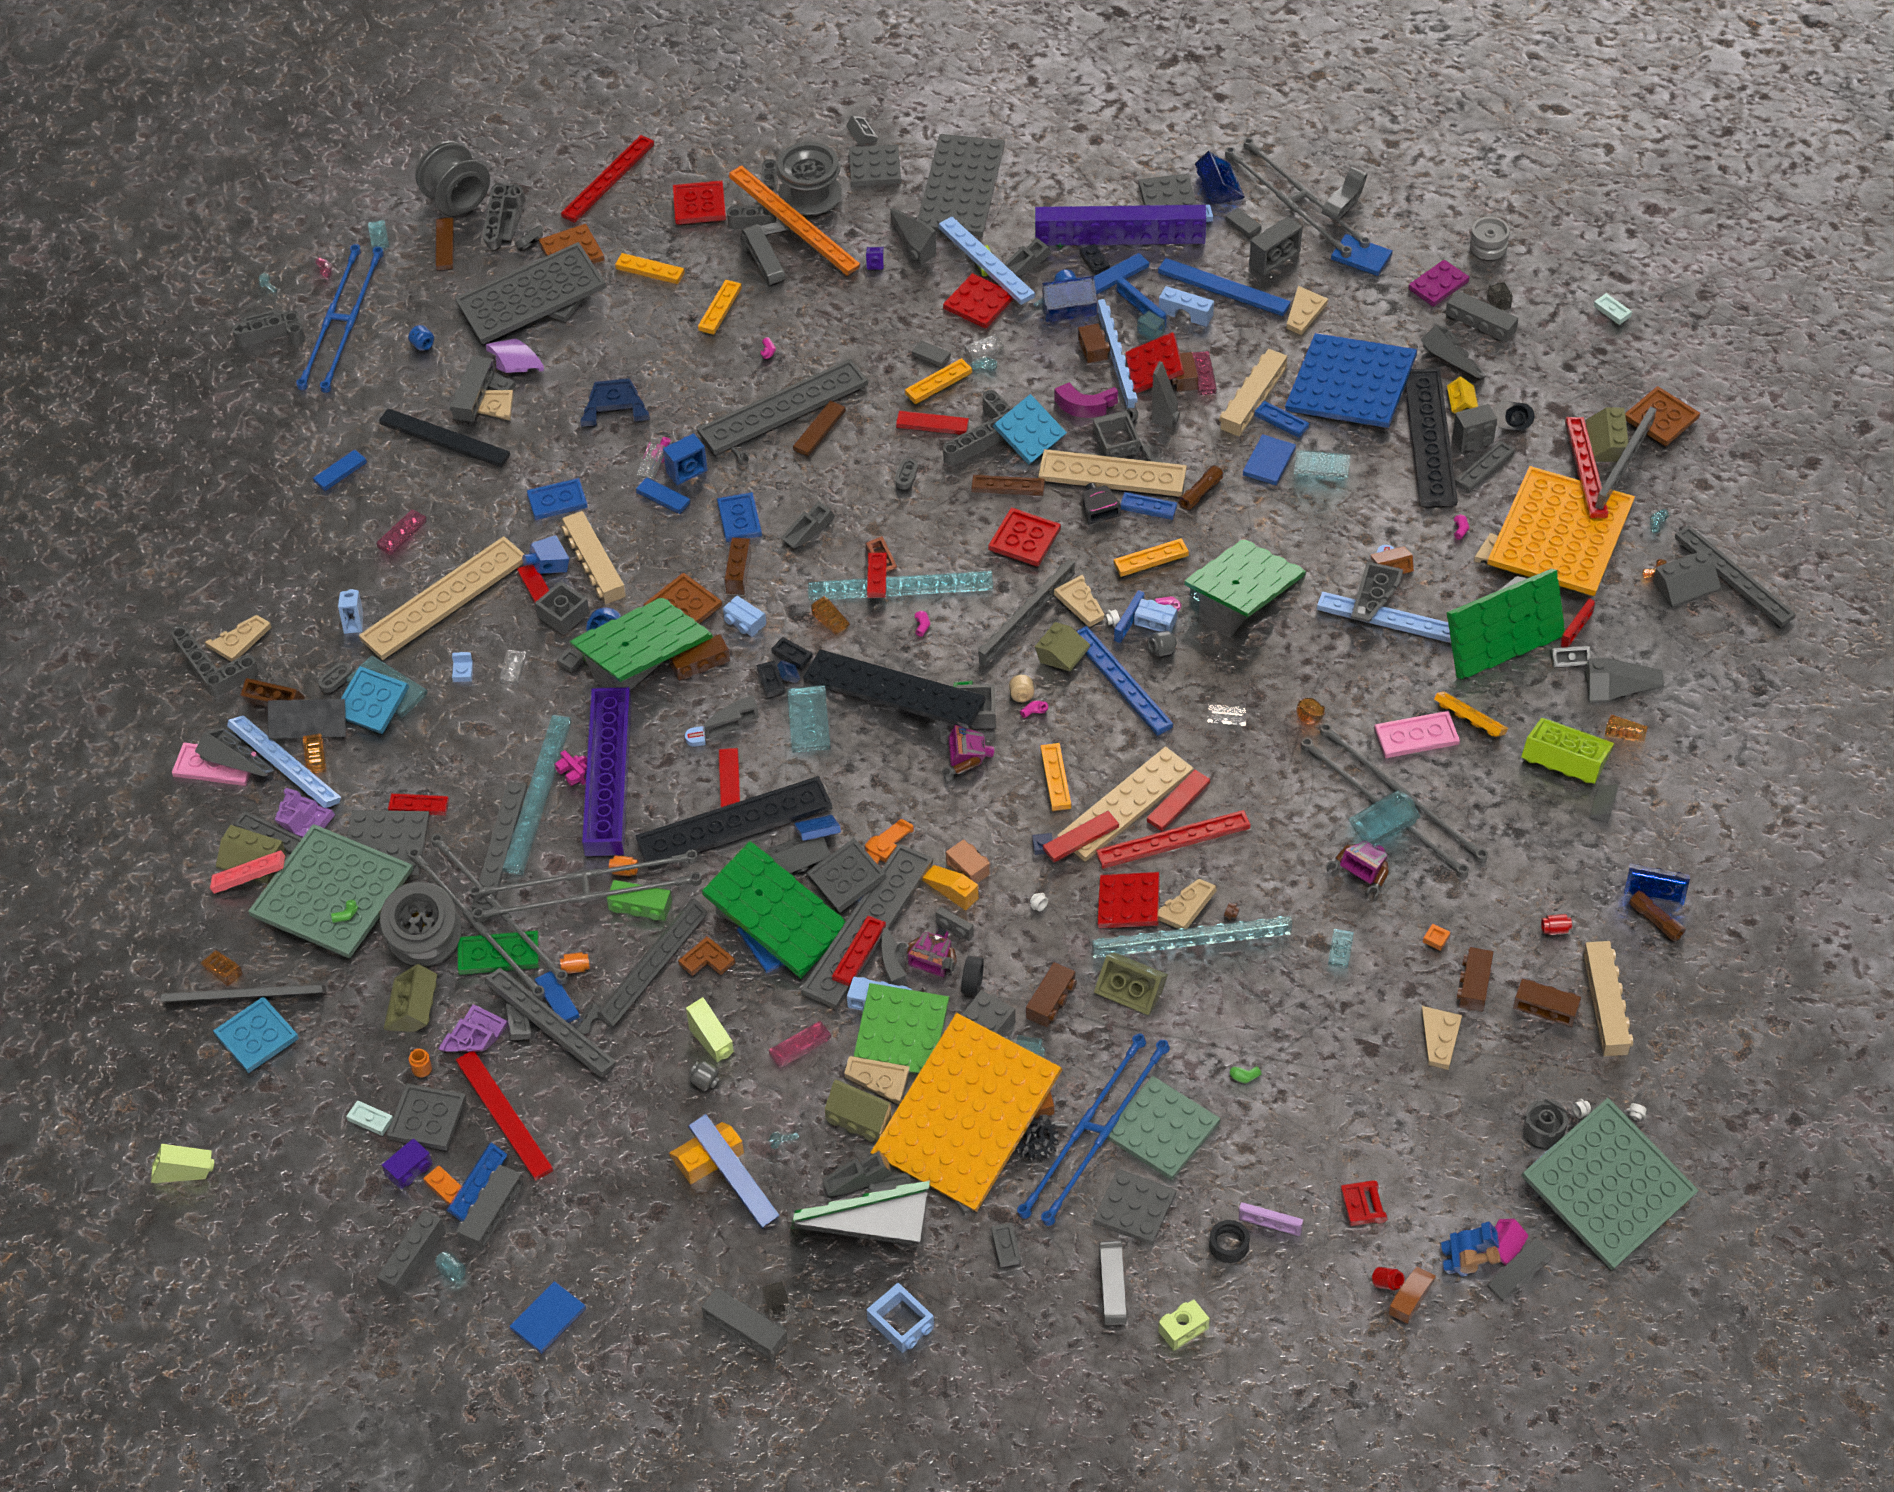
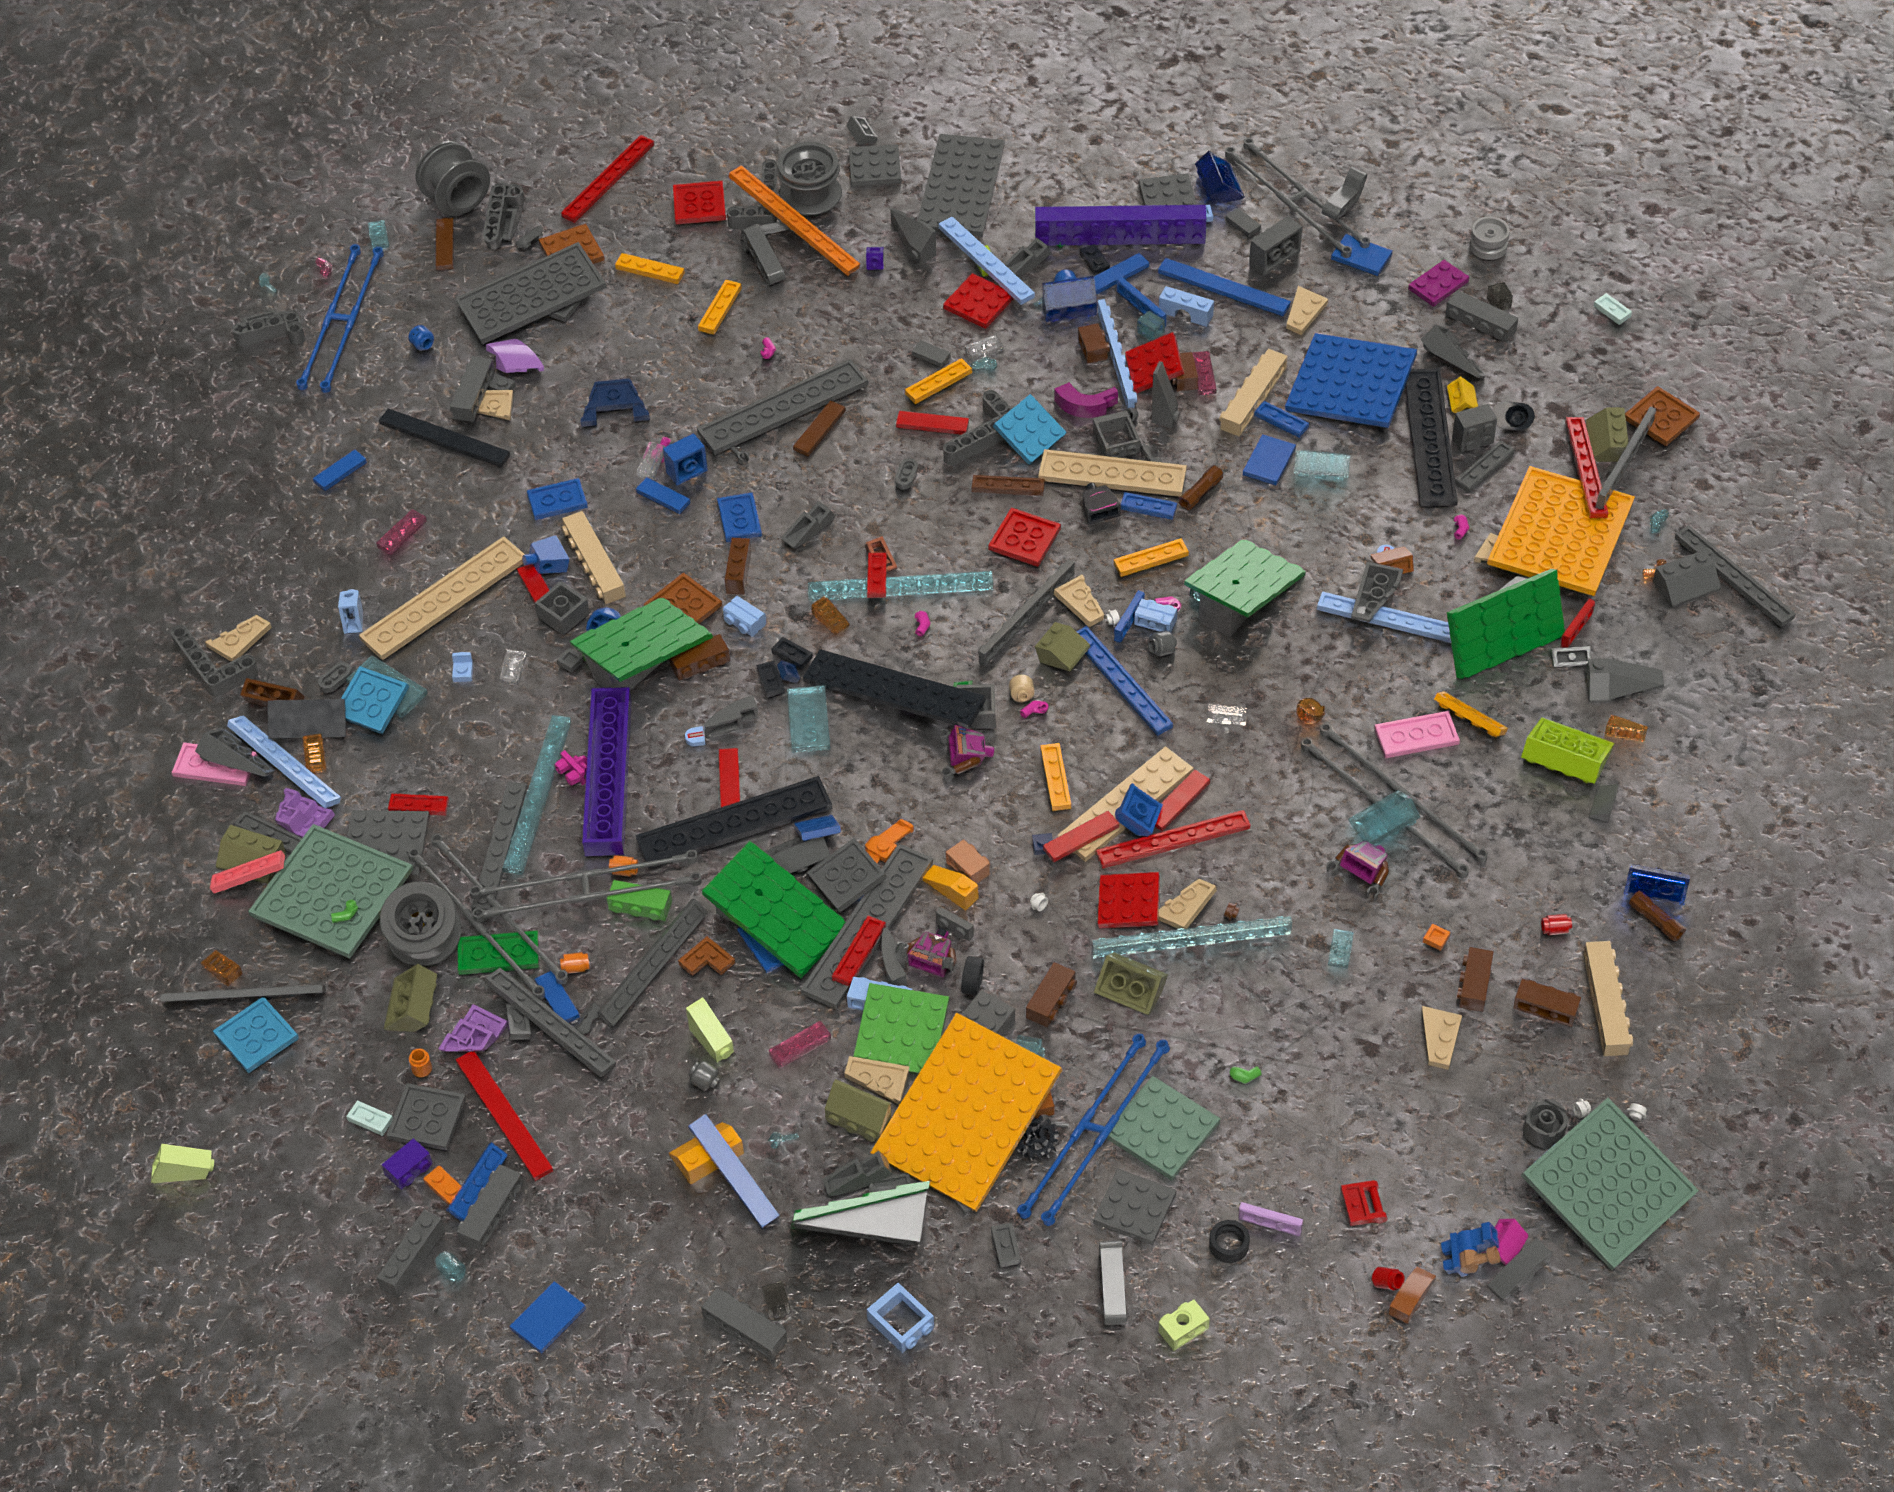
none -> blue slope [1115,783,1163,836]

